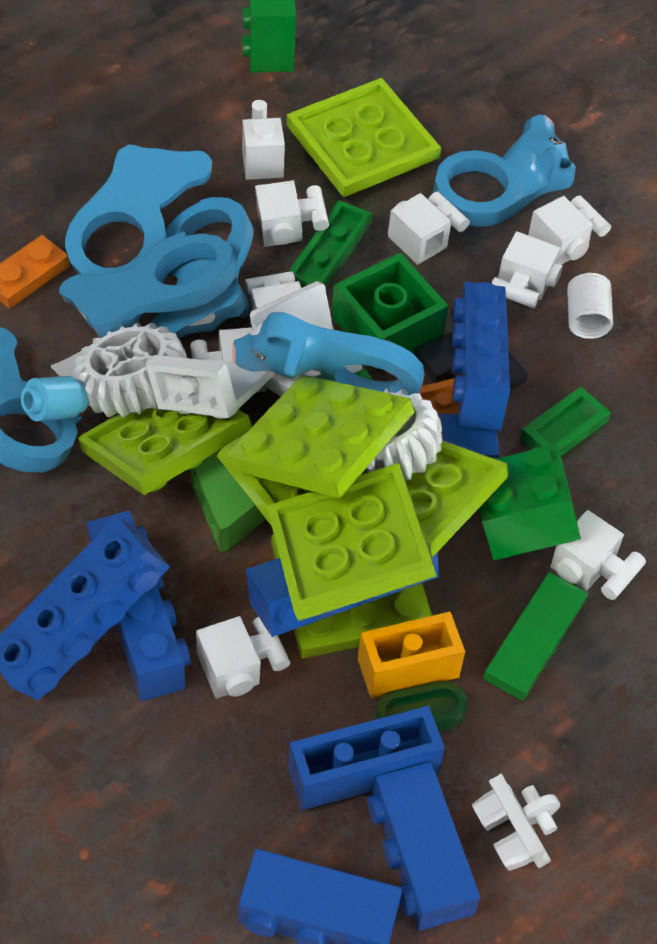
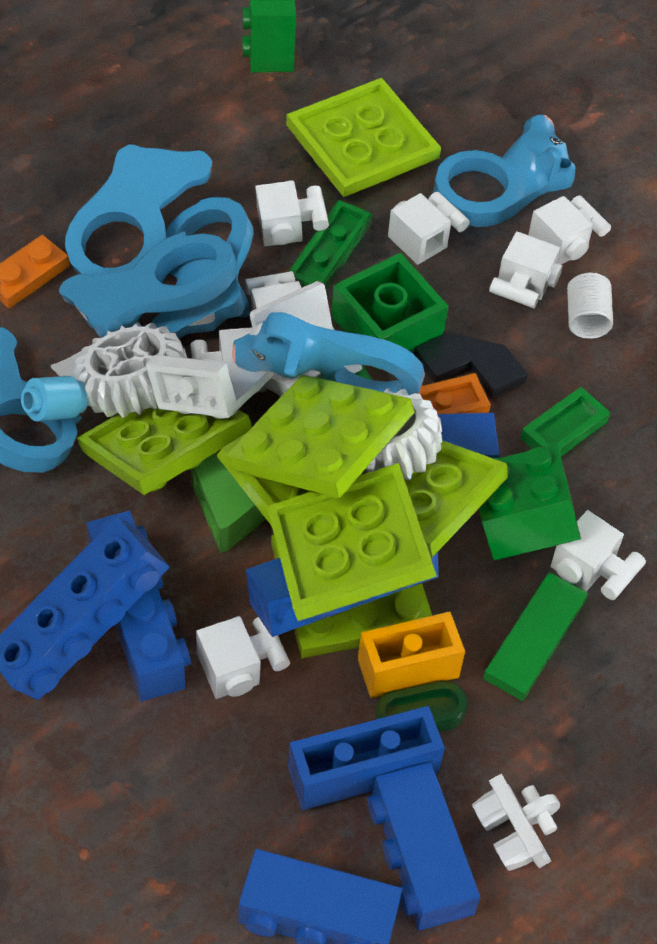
white brick [242,100,285,180] -> none
blue brick [452,282,510,431] -> none

